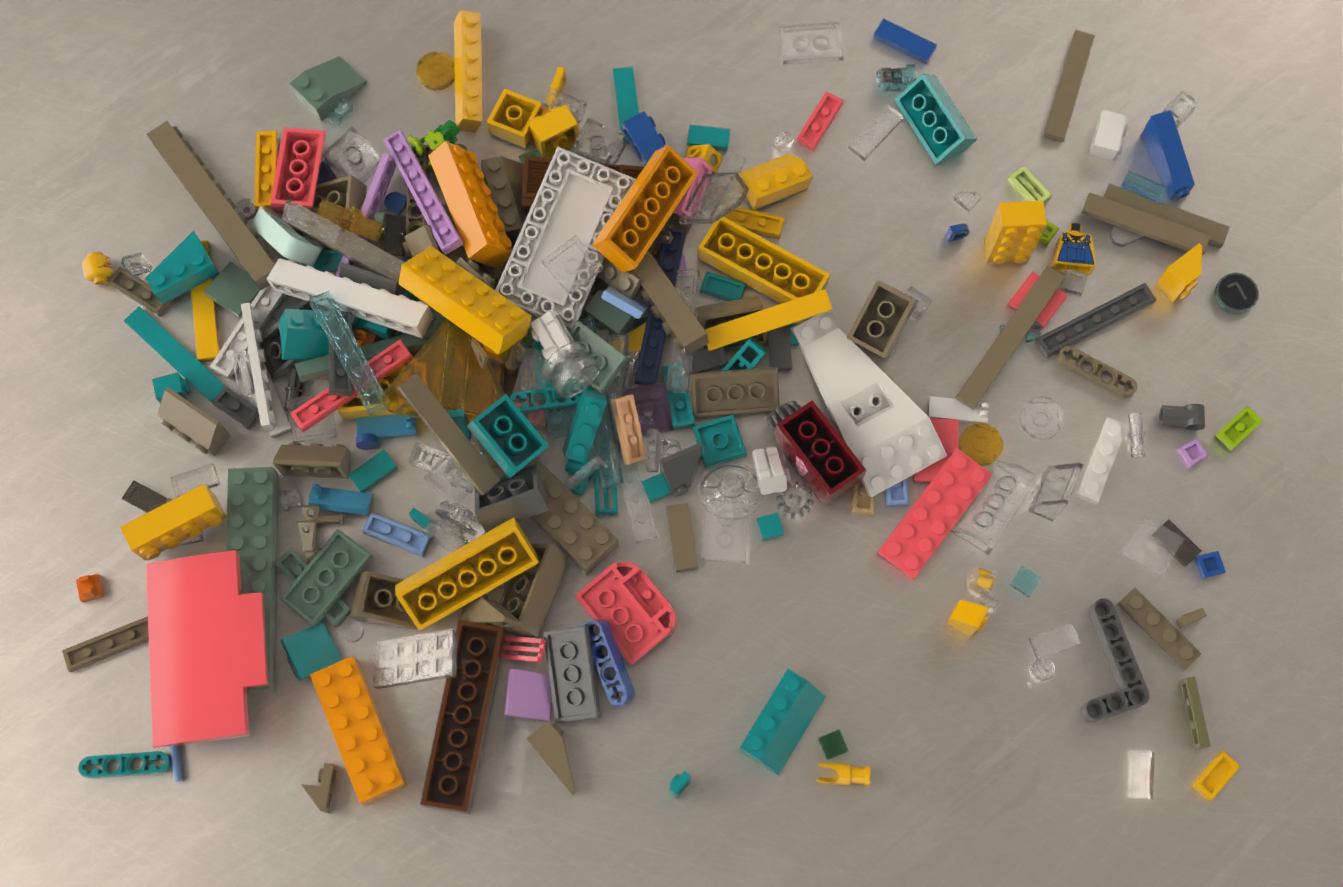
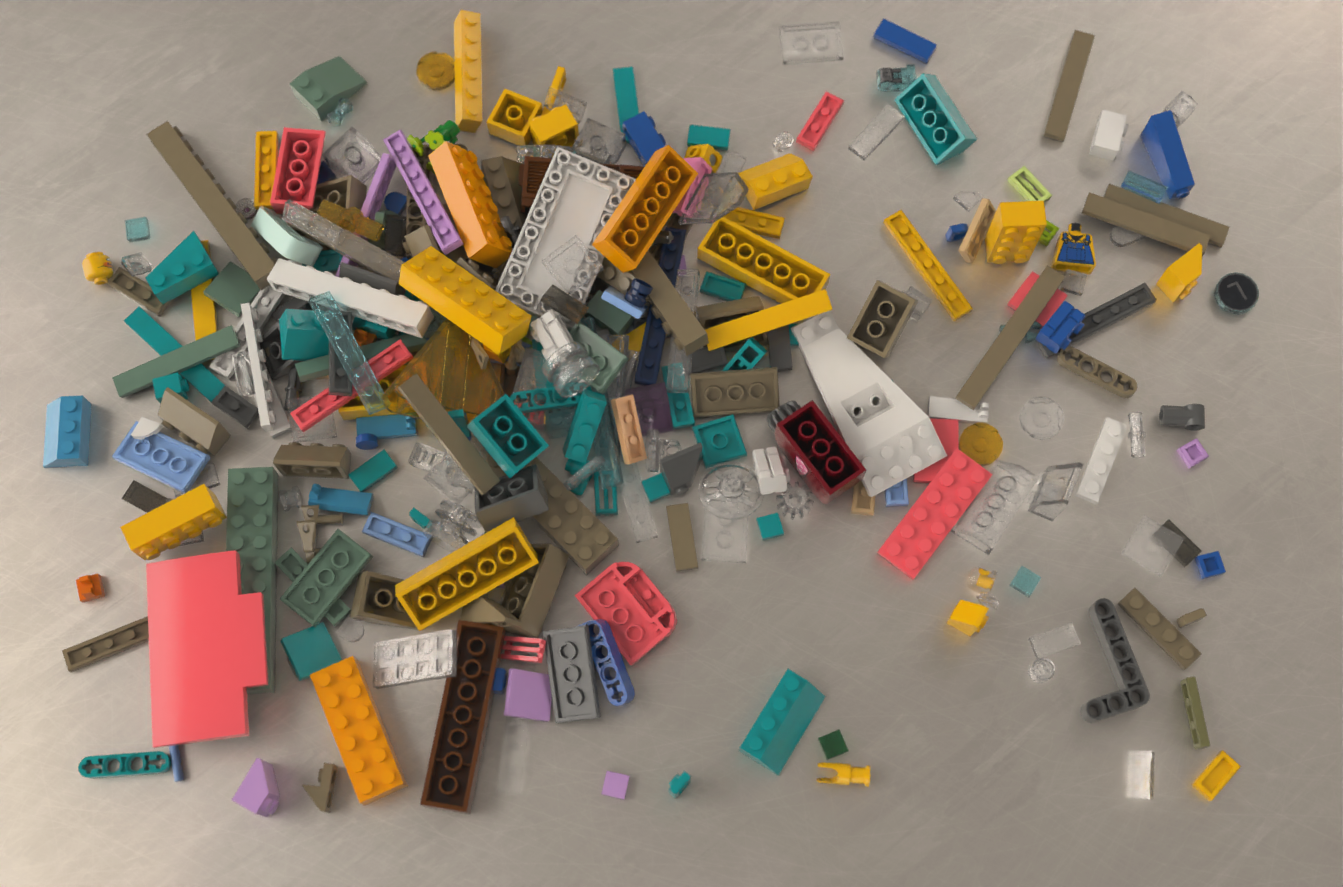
dark tan slope [526,721,576,795] -> none
lime plate [1215,405,1263,451] -> none
none -> dark azure slope [43,395,92,468]
none -> sand green tile [112,325,241,398]
none -> light blue tile [112,421,210,494]
none -> clear light blue tile [125,217,150,242]
none -> white tile [131,417,163,440]
none -> lavender slope [232,757,280,818]
none -> blue tile [493,667,508,695]
none -> dark grey piece [500,215,520,244]
none -> clear hinge [516,145,571,164]
none -> clear smoke tile [541,284,589,325]
none -> lavender tile [602,771,630,800]
none -> dark blue wheel [624,278,653,308]
none -> yellow tile [883,210,973,321]
none -> tan tile [958,198,996,263]
none -> blue brick [1036,301,1085,354]

